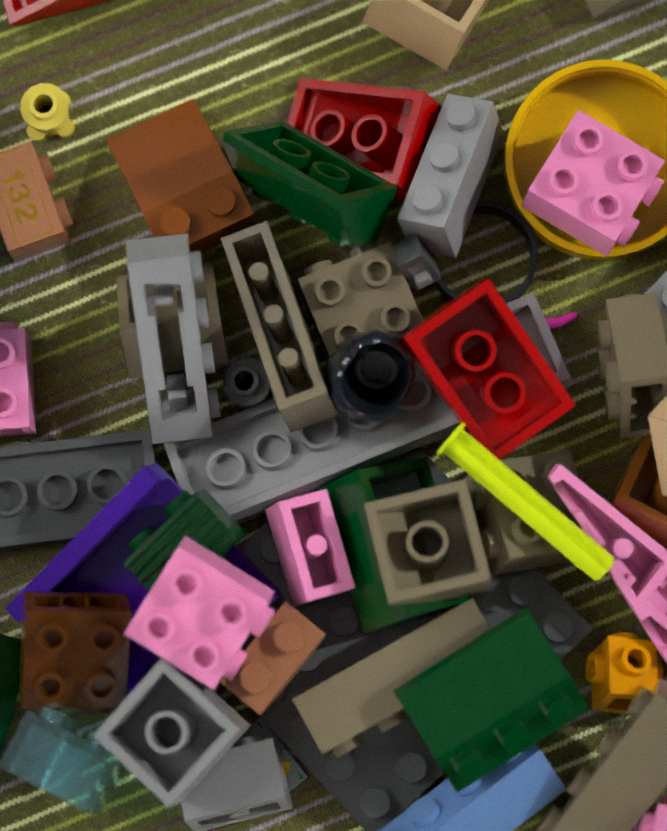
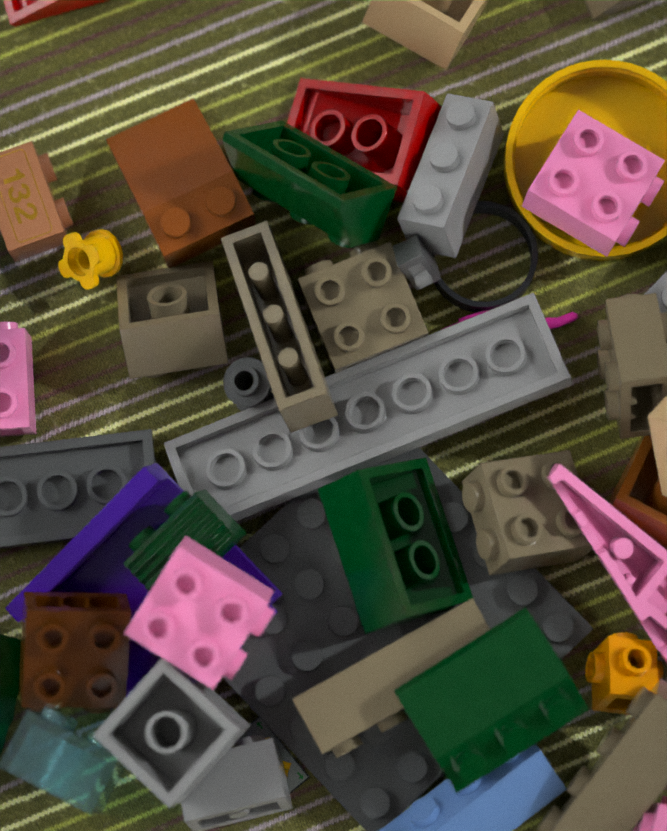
light yellow brick [20,83,75,142] -> none
light grey brick [126,233,221,444] -> none
nougat brick [219,601,326,716] -> none
bright pink brick [265,489,355,607] -> none
black hair [325,329,416,422] -> none
dark tan slope [364,479,491,606] -> none
red slope [399,279,576,460] -> none
neon yellow axle [436,422,615,580] -> none
none -> yellow brick [58,229,123,290]

